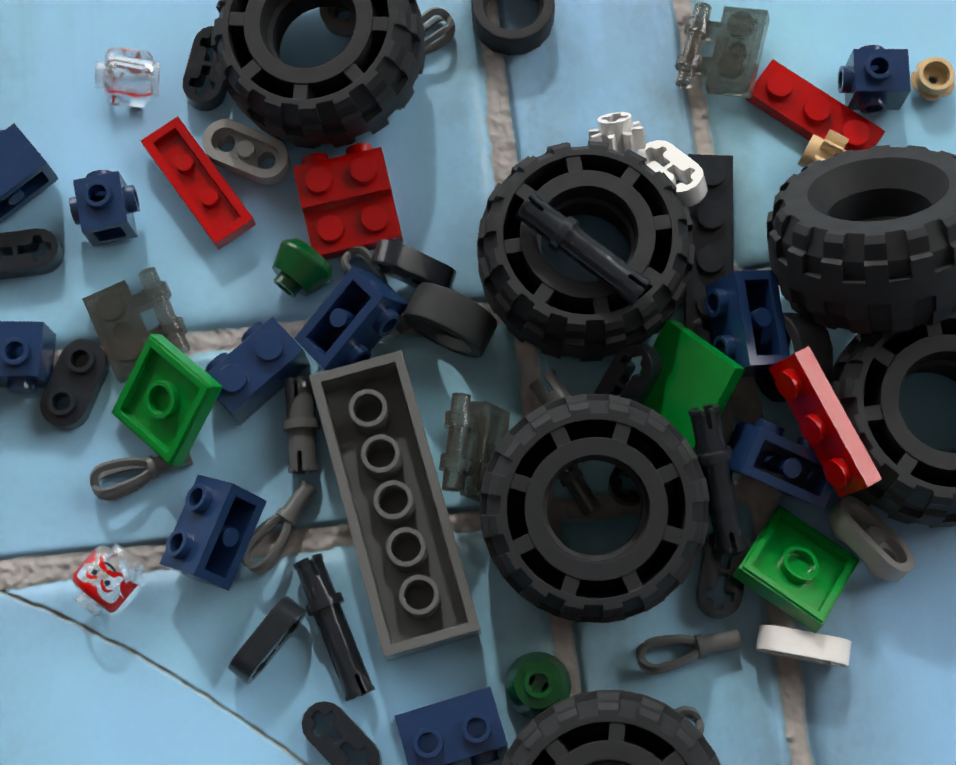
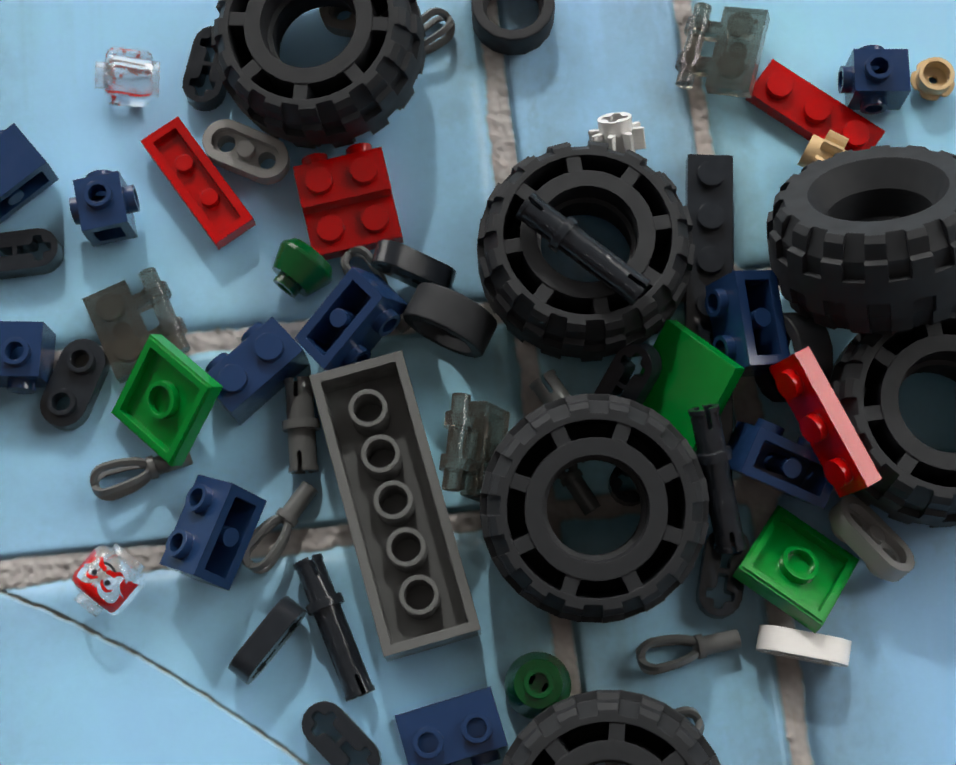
white beam [637,140,708,207] -> none

